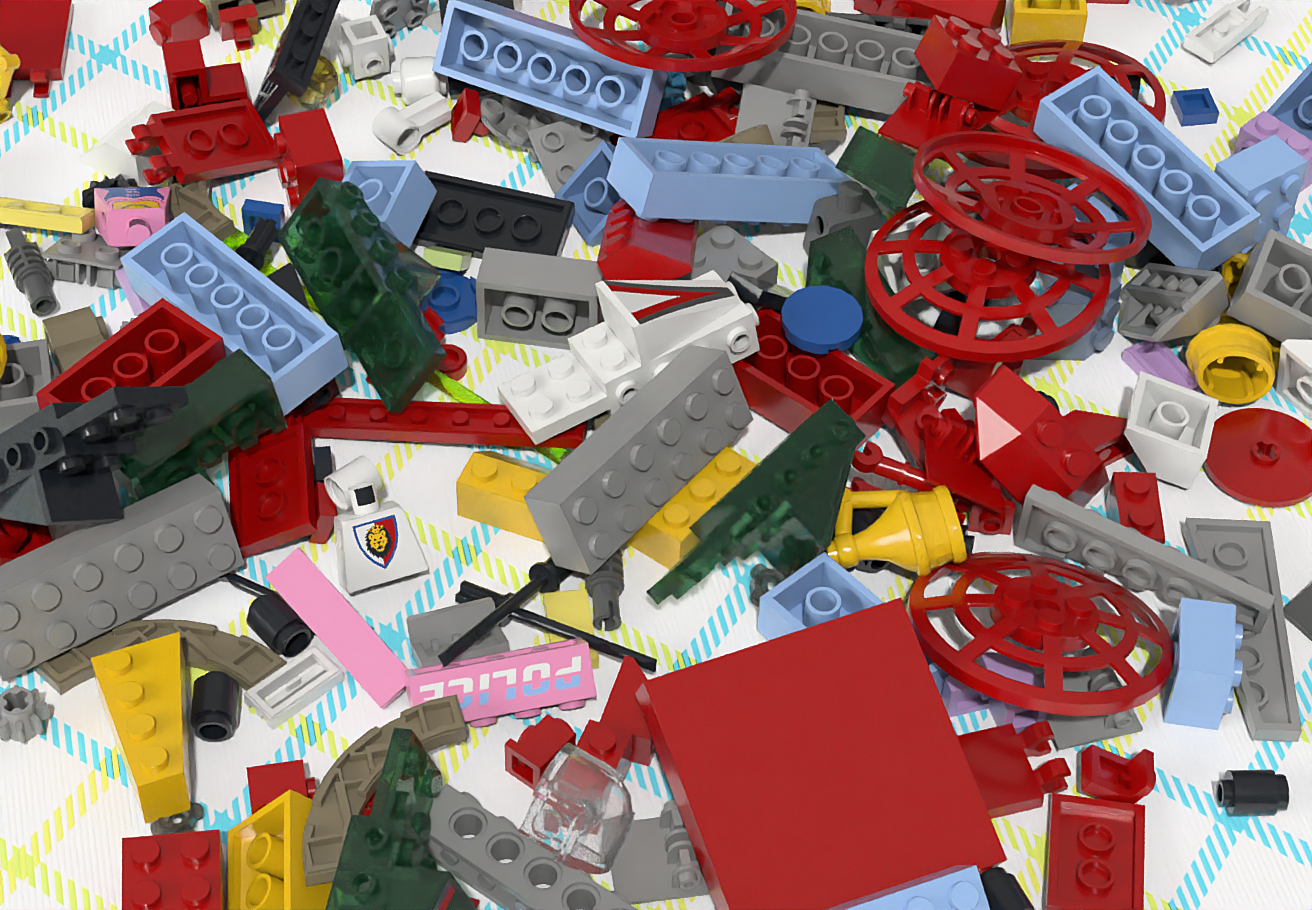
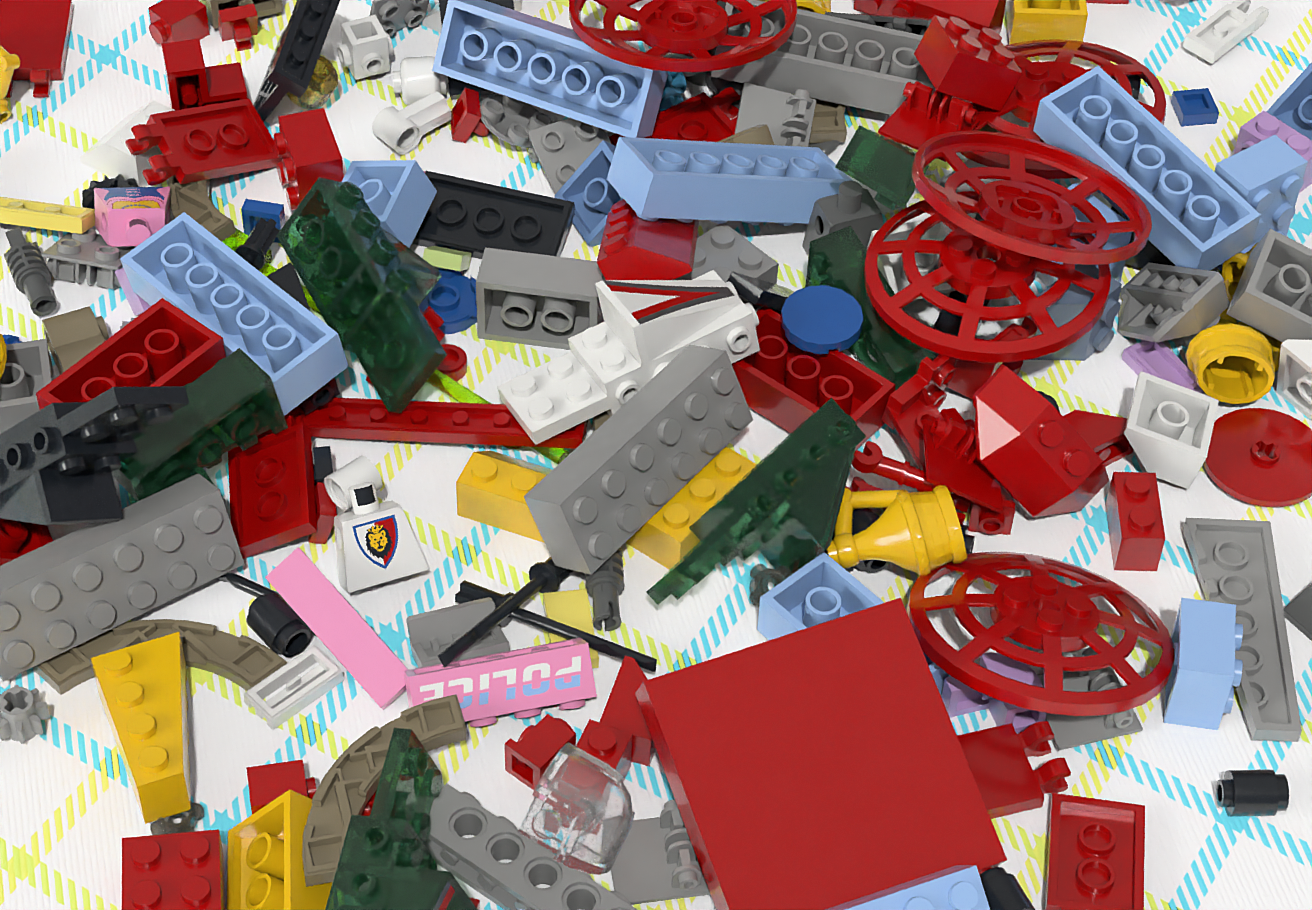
black brick [190,671,239,742] -> none
light grey wing [1014,484,1276,634] -> none
red bracket [1081,744,1156,804] -> none

